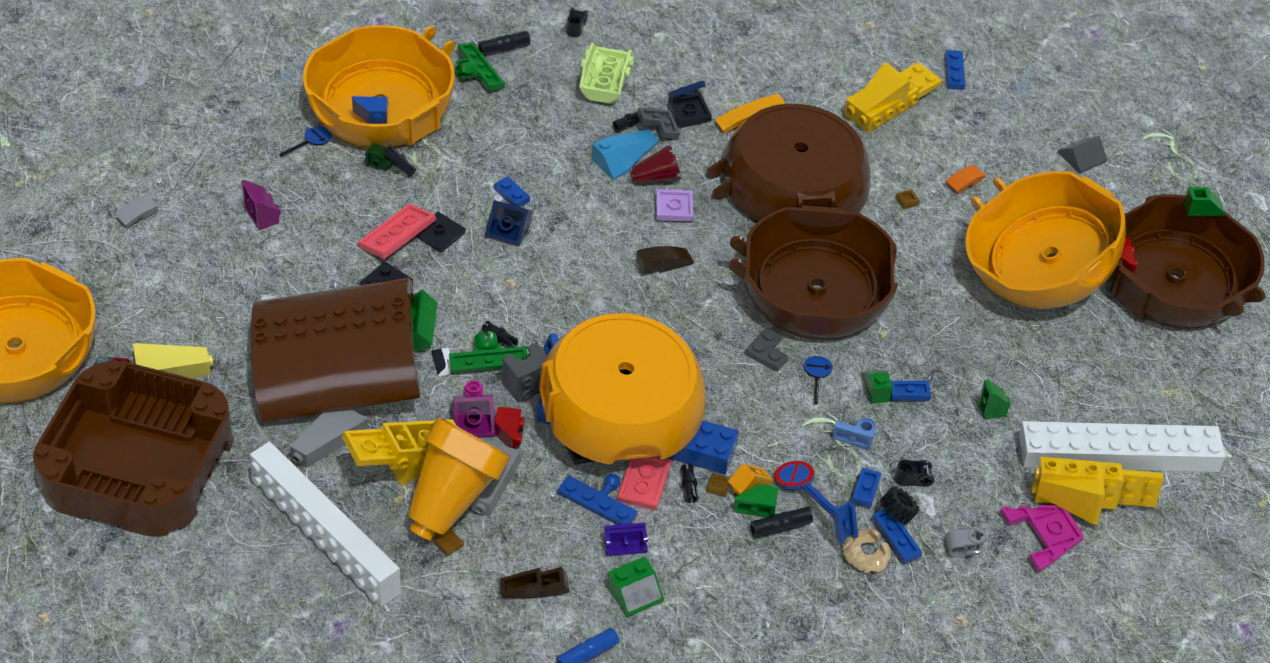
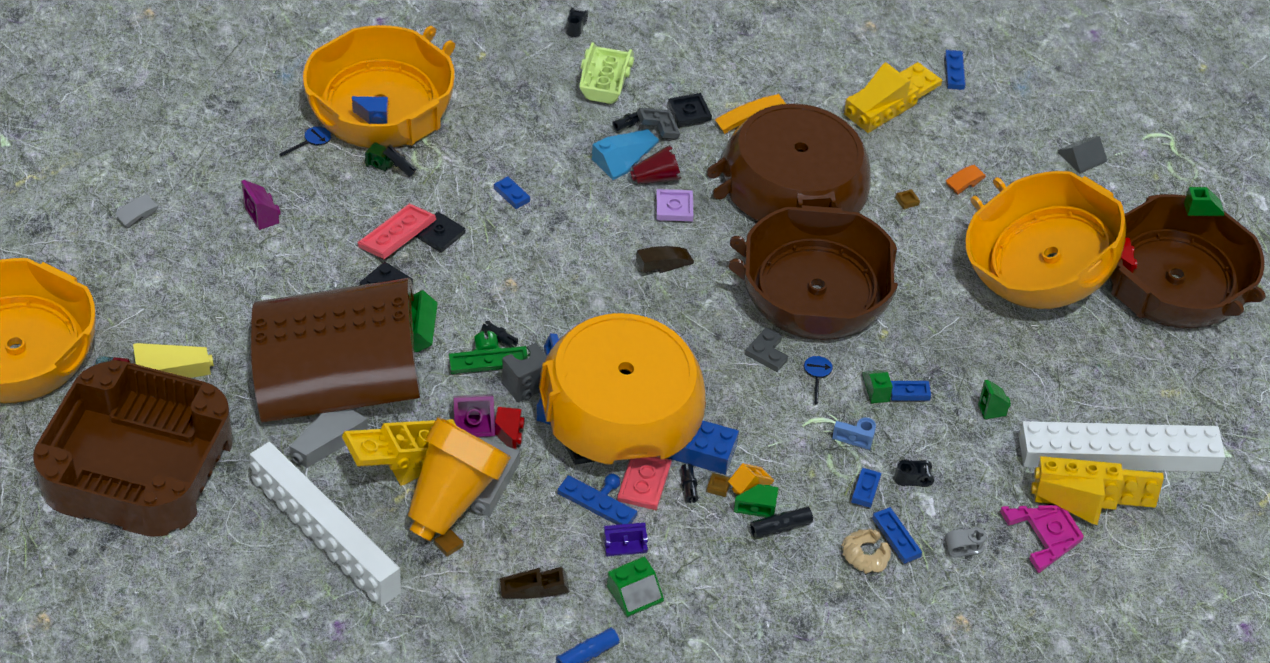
sticker [431,348,451,376] -> none
green plate [454,42,505,91] -> none
dark pink plate [464,380,483,395] -> none
black axle [478,31,531,55] -> none
dark blue slope [485,200,534,246] -> none
dark blue plate [667,80,706,98] -> none
blue piece [775,461,858,545] -> none
black tyre [880,486,920,524] -> none

